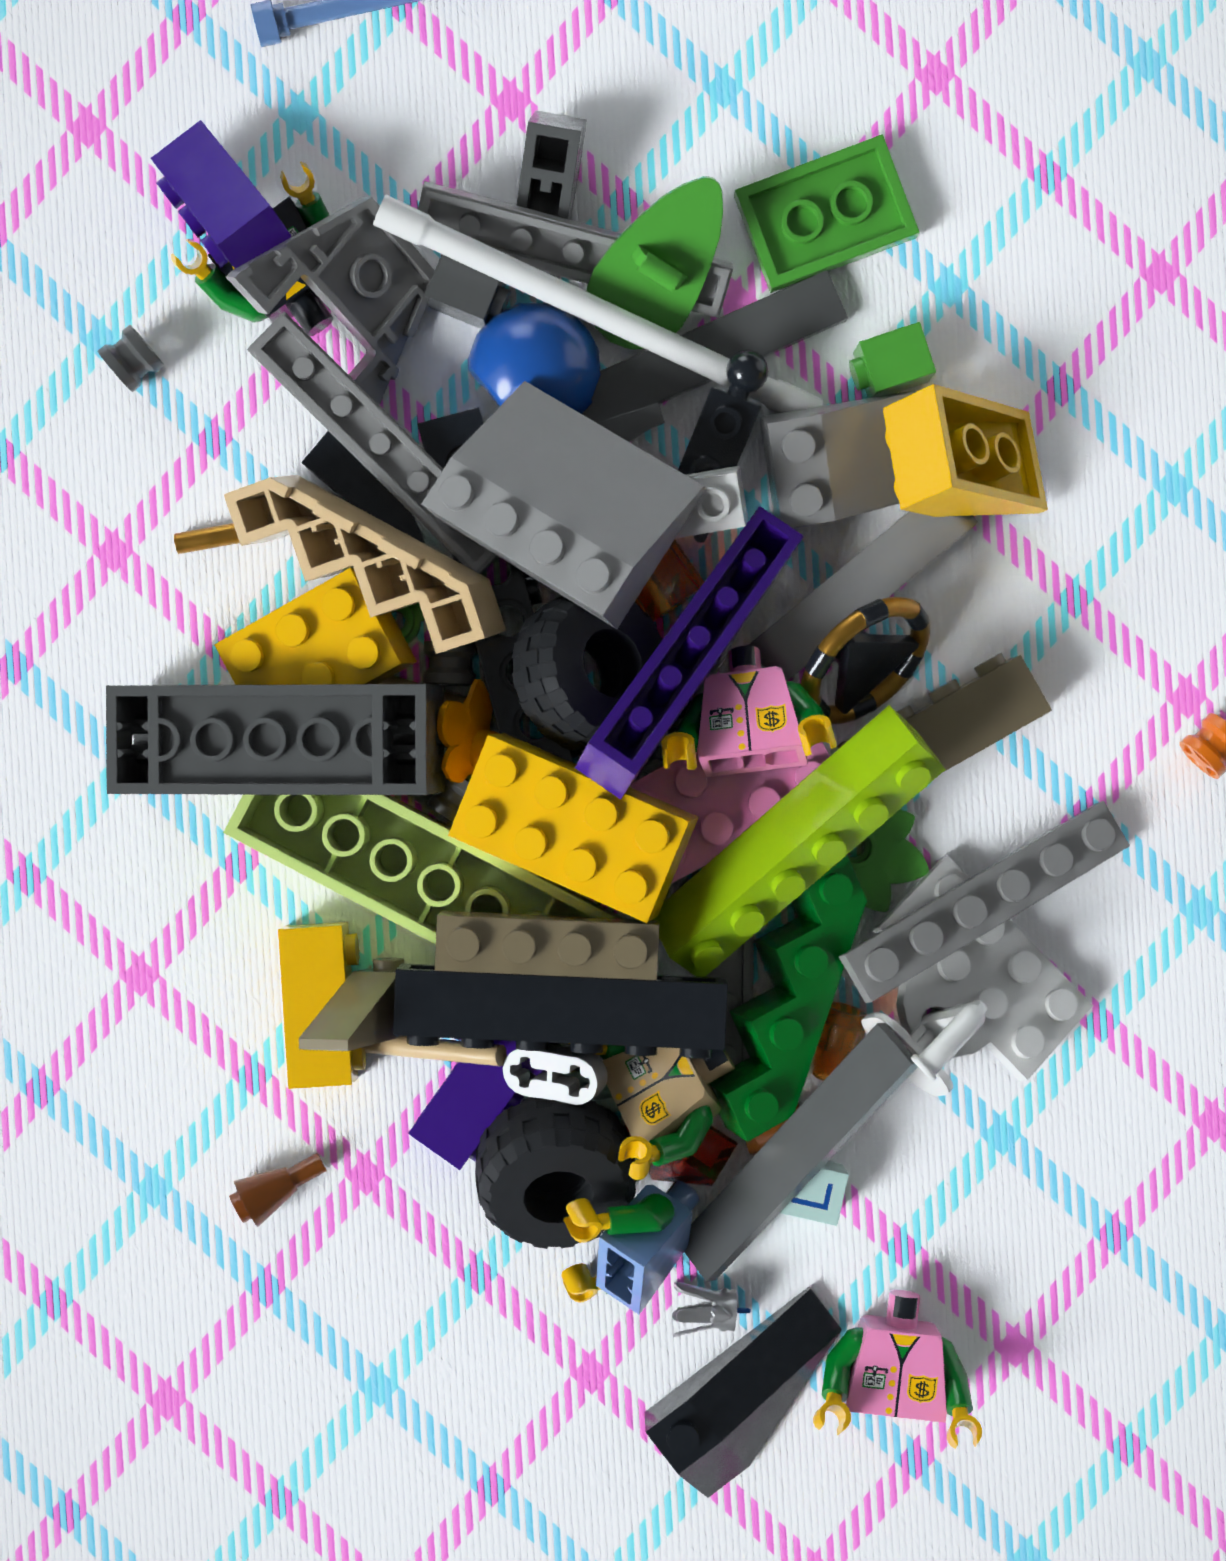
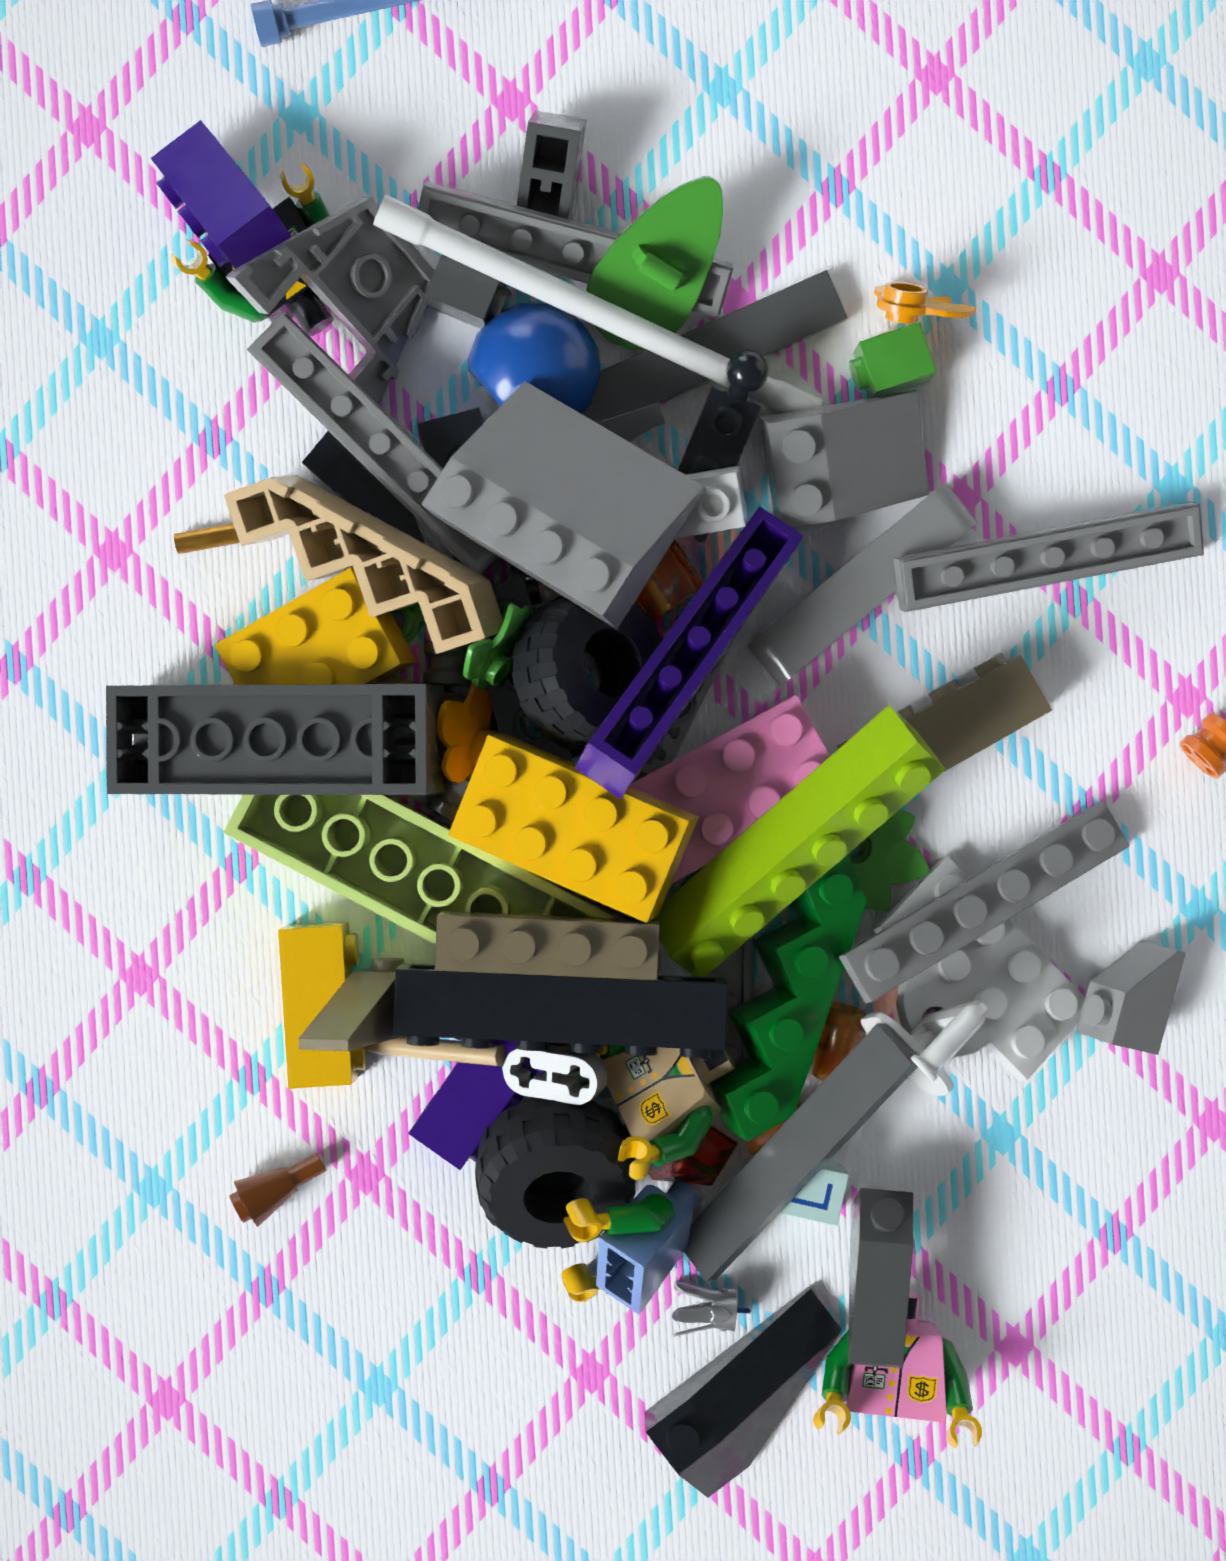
dark grey wheel [97,324,165,393] -> none
torso [661,645,837,777] -> none
bright green plate [734,134,920,293] -> none
piece [801,597,930,725] -> none
yellow slope [883,384,1048,517] -> none
none -> bright green plate [463,603,530,690]
none -> dark grey slope [848,1188,914,1368]
none -> light orange plate [874,282,977,324]
none -> light grey tile [893,502,1204,612]
none -> light grey slope [1076,940,1186,1055]

